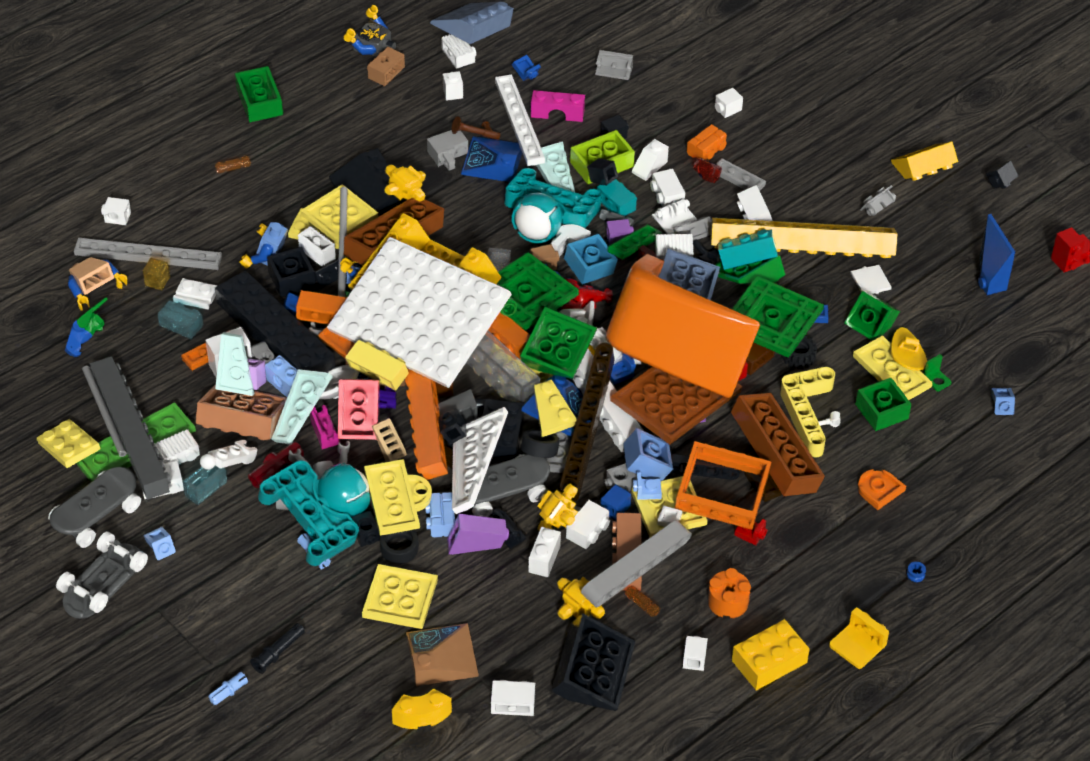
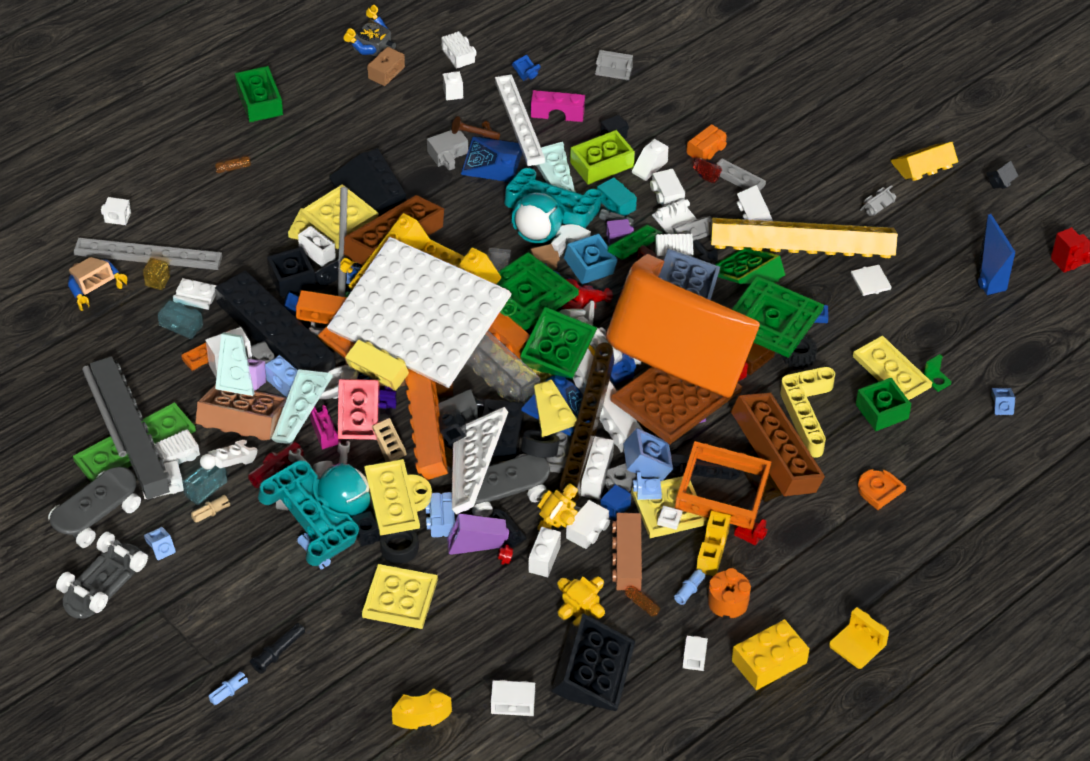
light yellow plate [37,419,100,468] -> none
animal [64,298,108,357] -> none
torso [239,222,288,268] -> none
yellow piece [385,165,426,202] -> none
medium nougat slope [406,623,478,686] -> none
sand blue slope [430,2,514,44] -> none
light grey beam [581,520,692,608] -> none
black brick [587,158,618,186] -> none
white brick [715,88,743,118] -> none
teal brick [718,229,778,270] -> none
white hand [818,411,840,427] -> none
green slope [844,291,900,341] -> none
yellow shield [891,327,927,371] -> none
blue bush [907,562,926,582] -> none
none -> tan axle [191,495,230,522]
none -> red plate [497,545,513,565]
none -> white brick [581,437,614,500]
none -> light blue axle [674,569,705,605]
none -> yellow arch [697,511,731,576]

